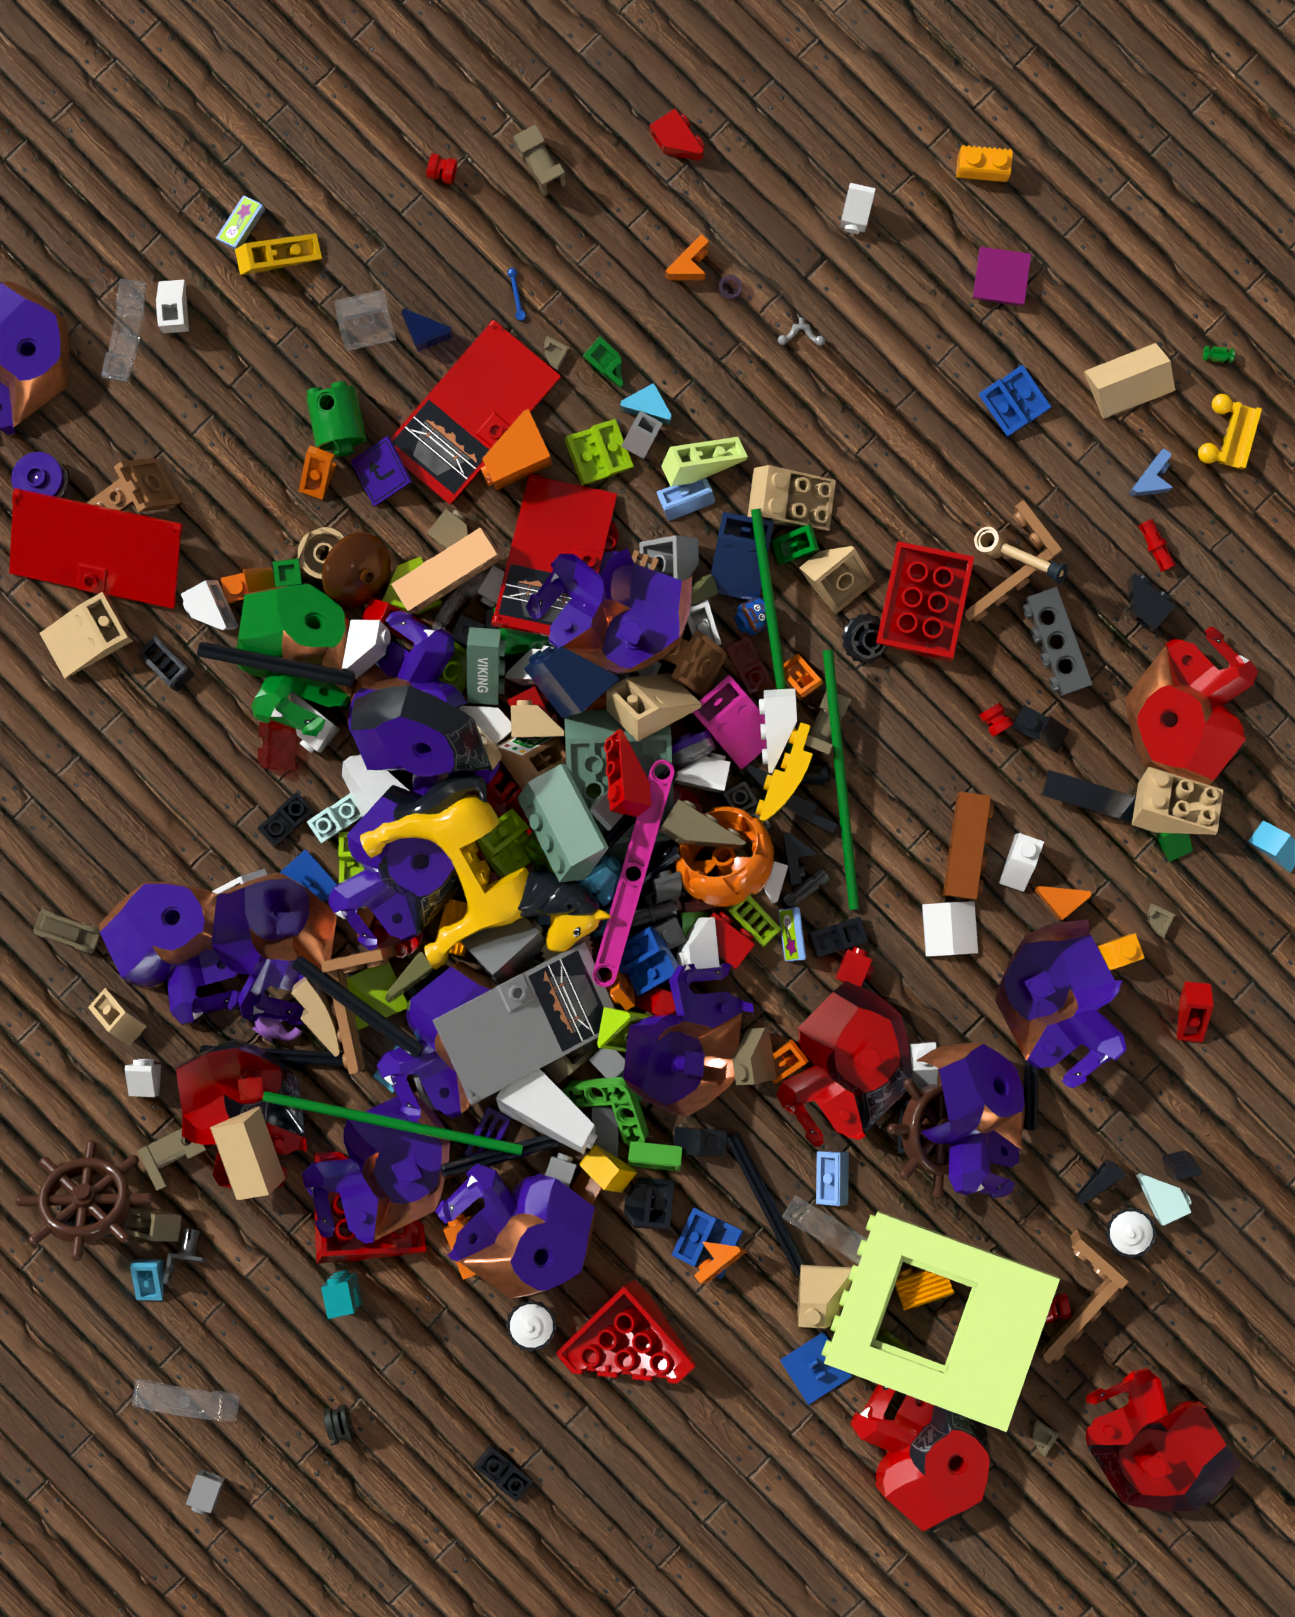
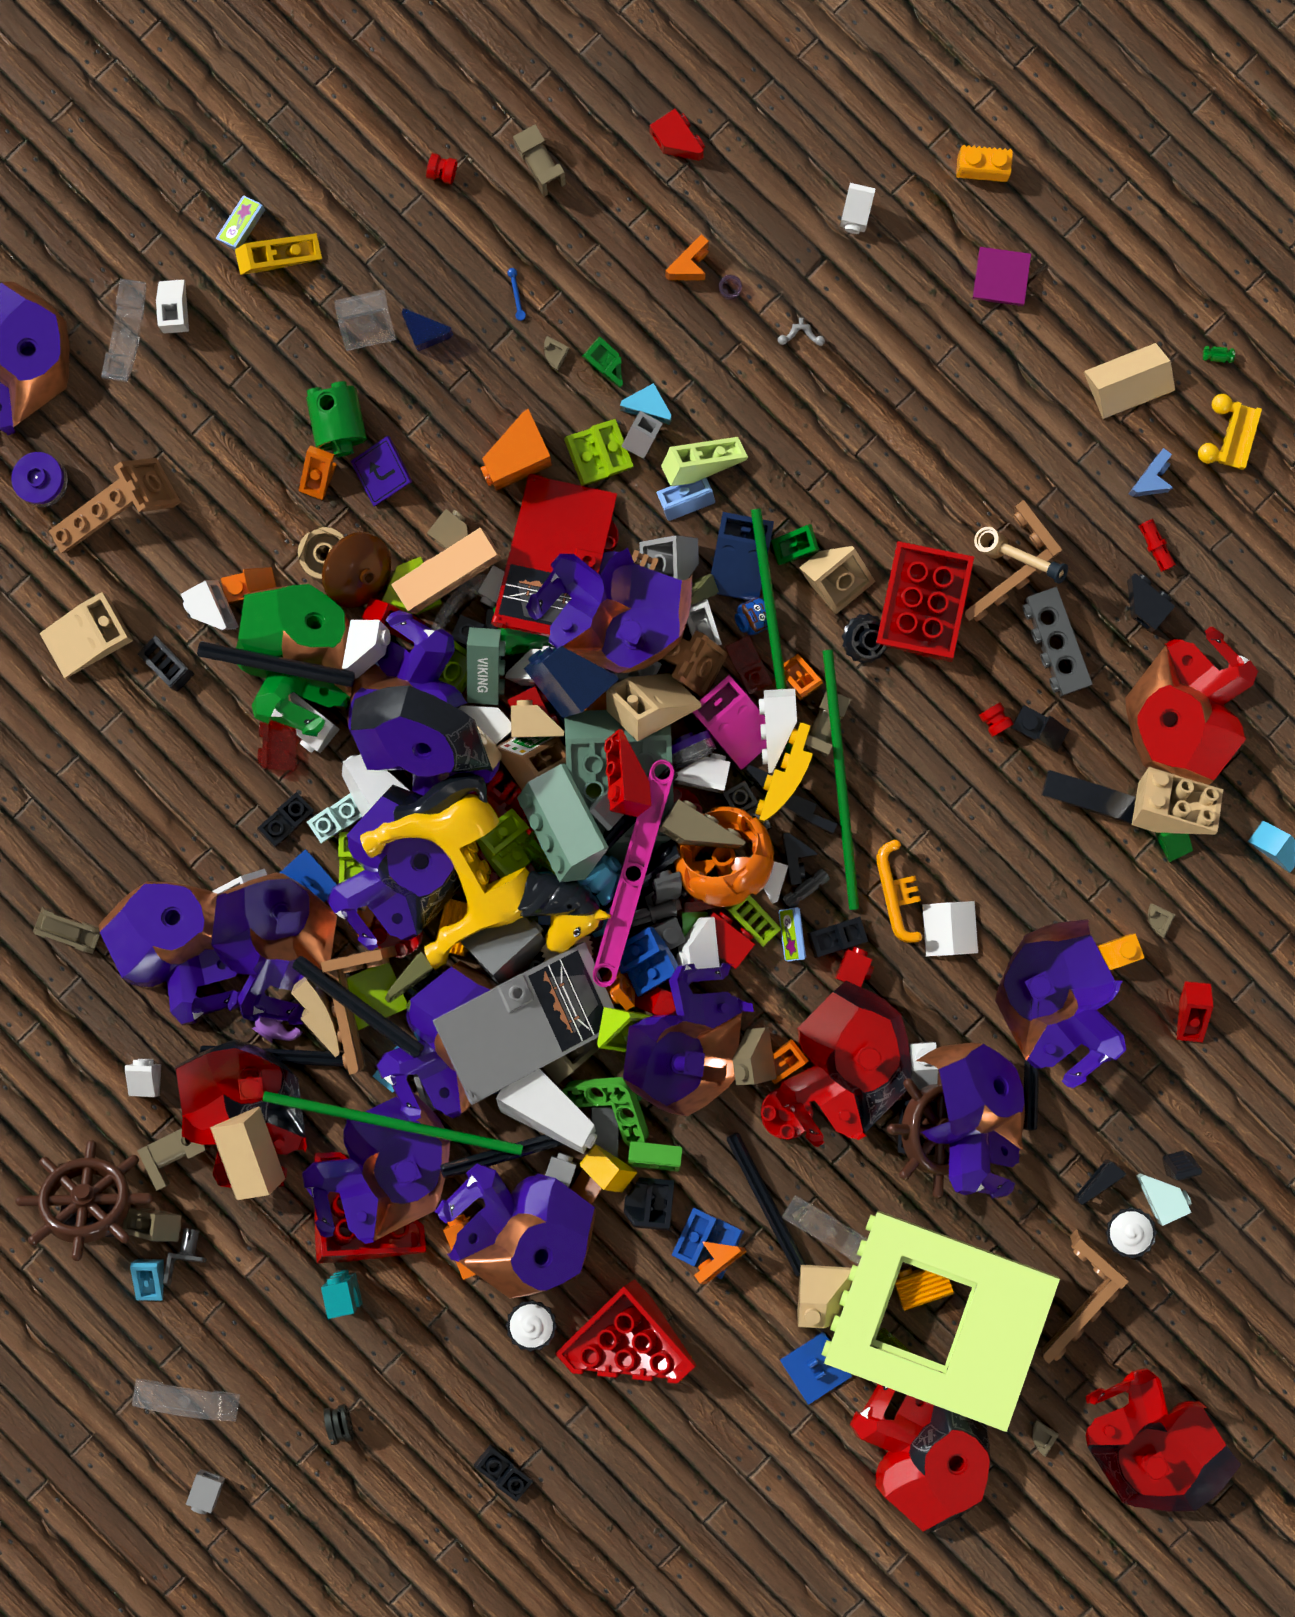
red door [9,488,183,609] -> none
tan slope [88,988,147,1046] -> none
green brick [273,558,303,587] -> none
red door [391,320,561,505] -> none
dark purple tile [464,1106,511,1156] -> none
light grey brick [589,1048,625,1078] -> none
black slope [674,1126,727,1157] -> none
tan slope [748,465,836,531] -> none
black cone [799,759,831,785] -> none
light blue slope [816,1151,849,1206] -> none
dark orange brick [943,792,994,900] -> none
blue slope [979,364,1052,437] -> none
white slope [999,833,1044,892] -> none
orange slope [1035,886,1091,920] -> none
red wheel [1045,1293,1071,1324] -> none
none -> red dish [761,1088,813,1140]
none -> light orange piece [876,840,922,943]

